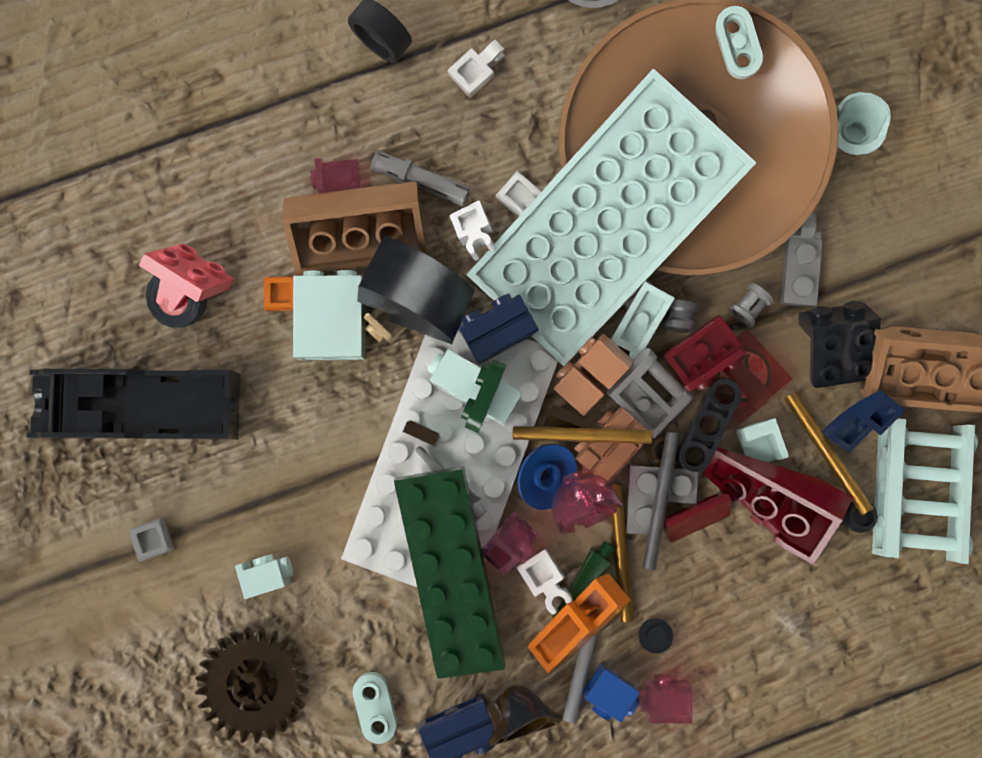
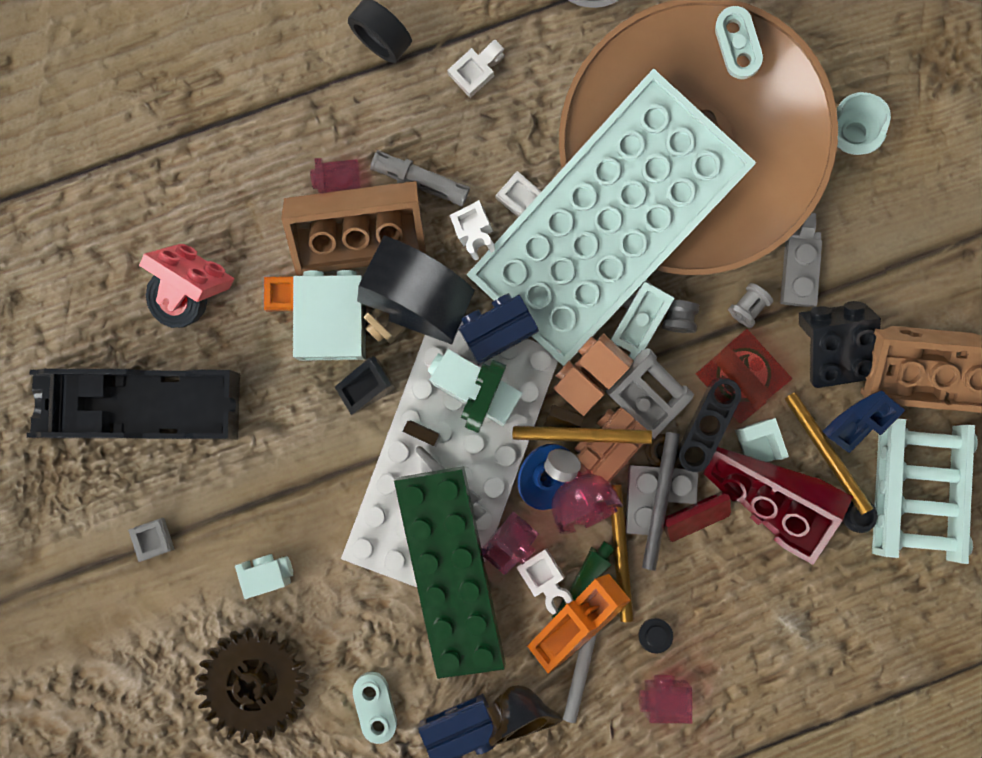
blue brick [583,663,640,723] -> none
dark red bracket [663,314,747,392] -> none
none -> black slope [335,356,396,415]
none -> light grey tile [544,449,581,482]

